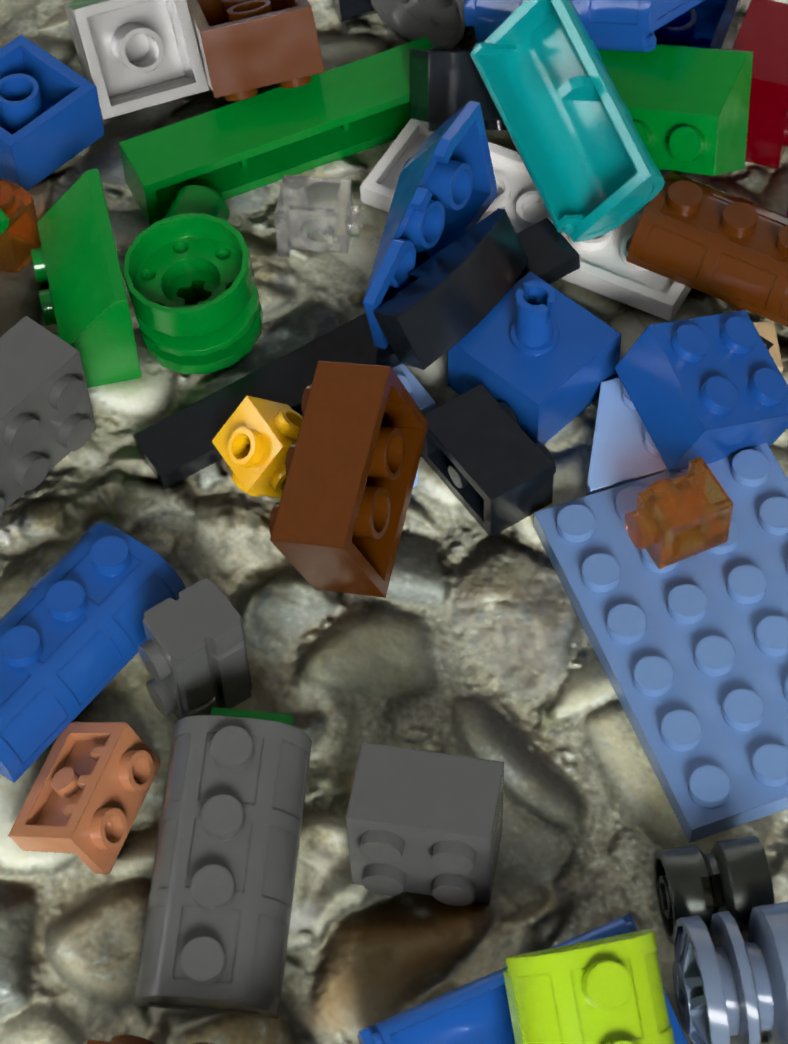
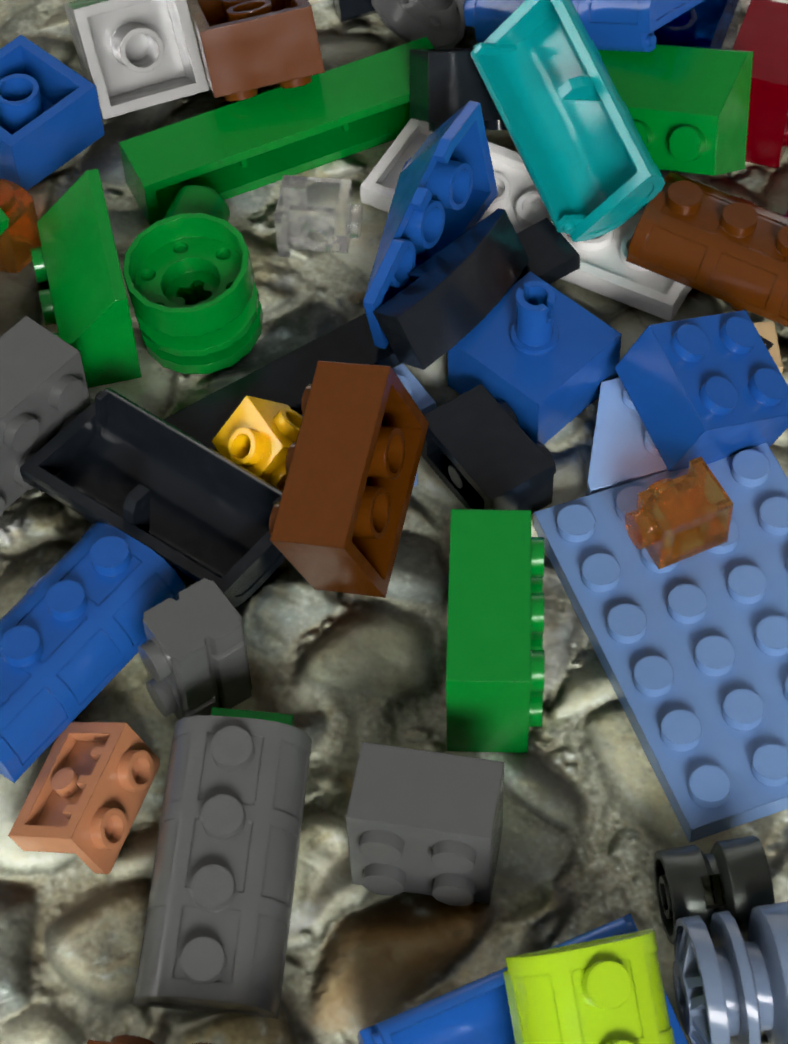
none -> black container [20,388,285,607]
none -> green brick [446,509,545,753]

